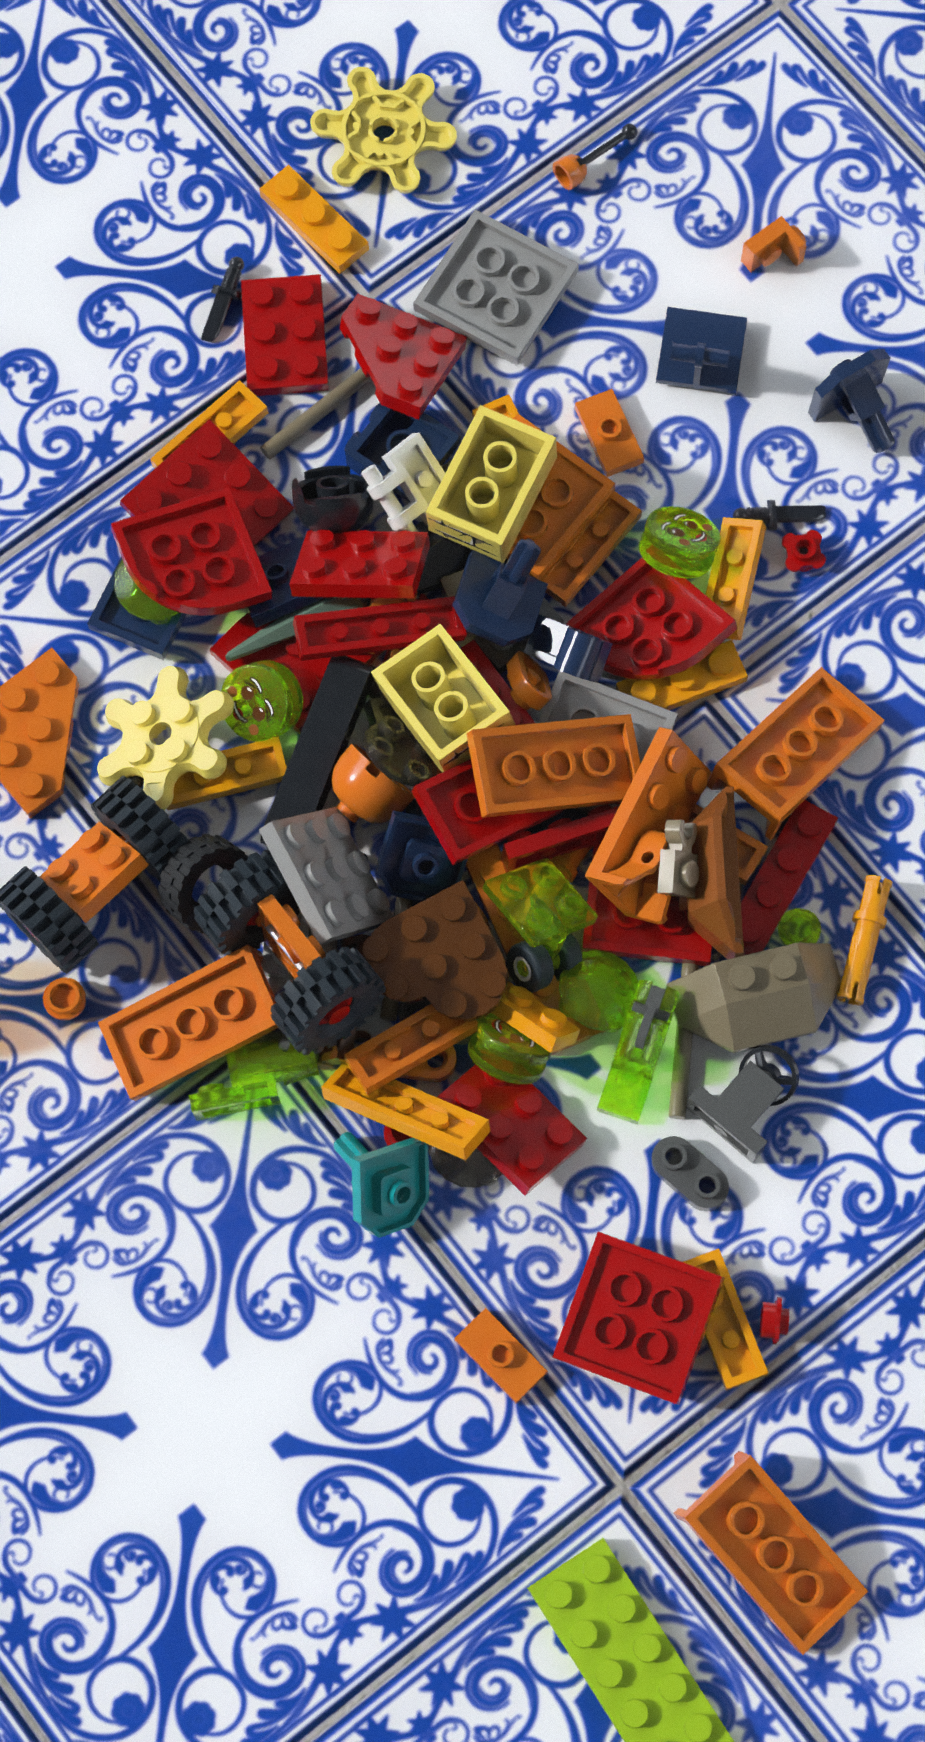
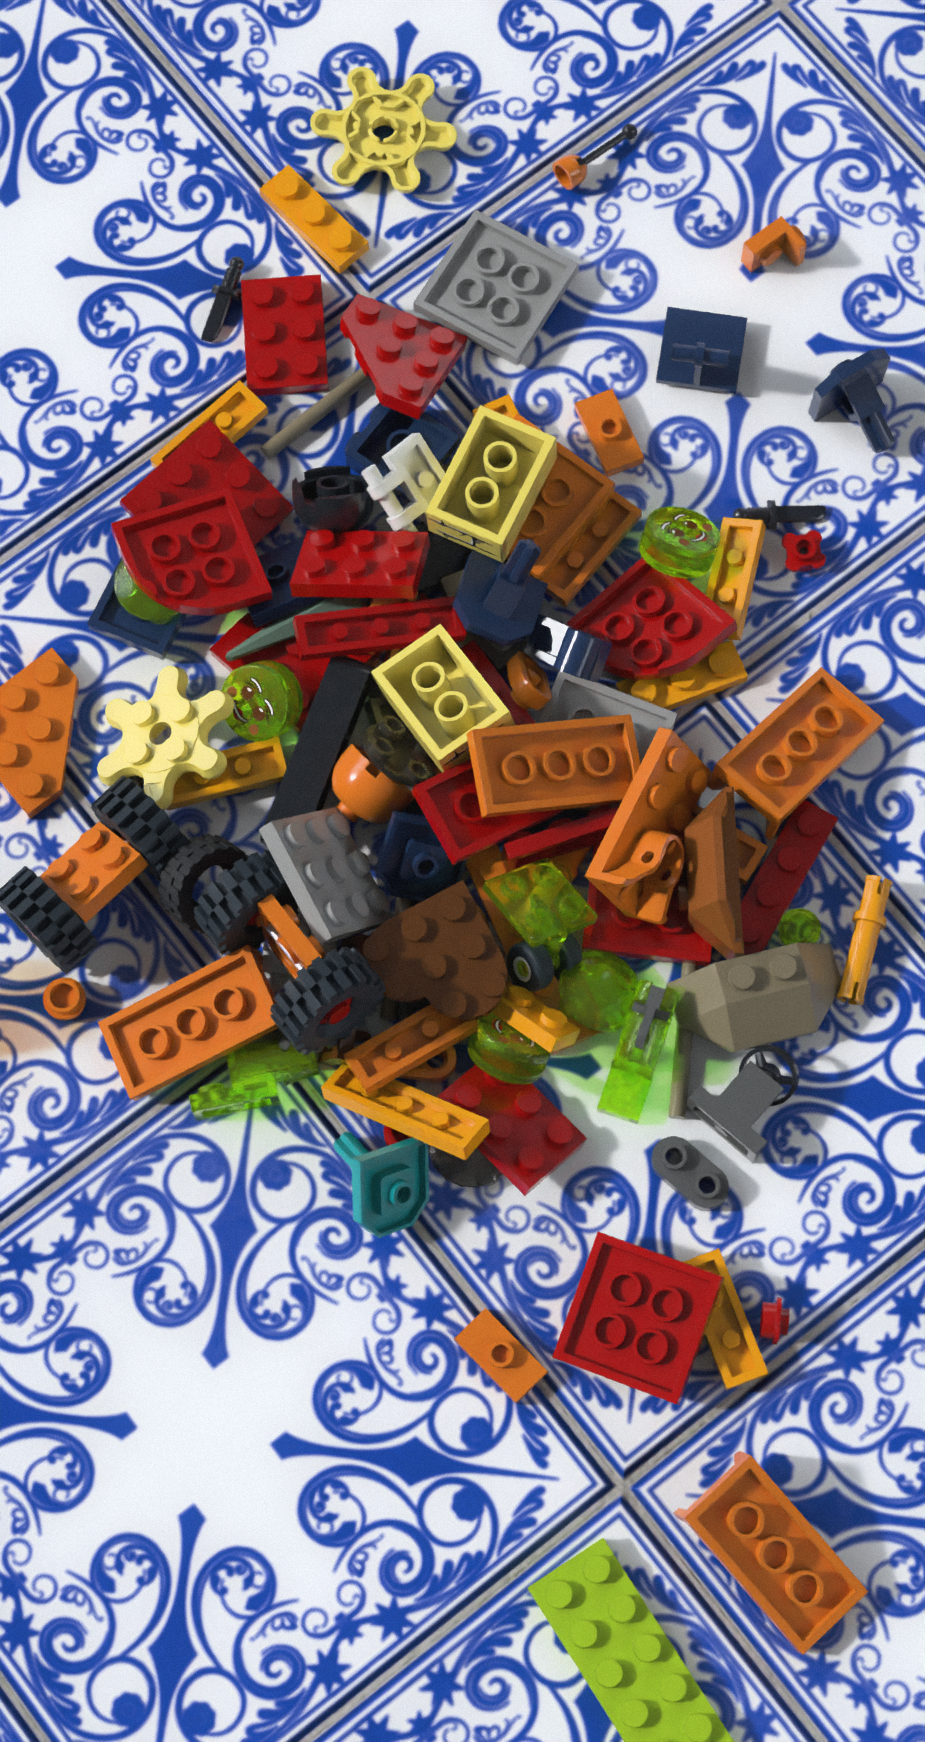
dark tan plate [657,820,700,898] -> none

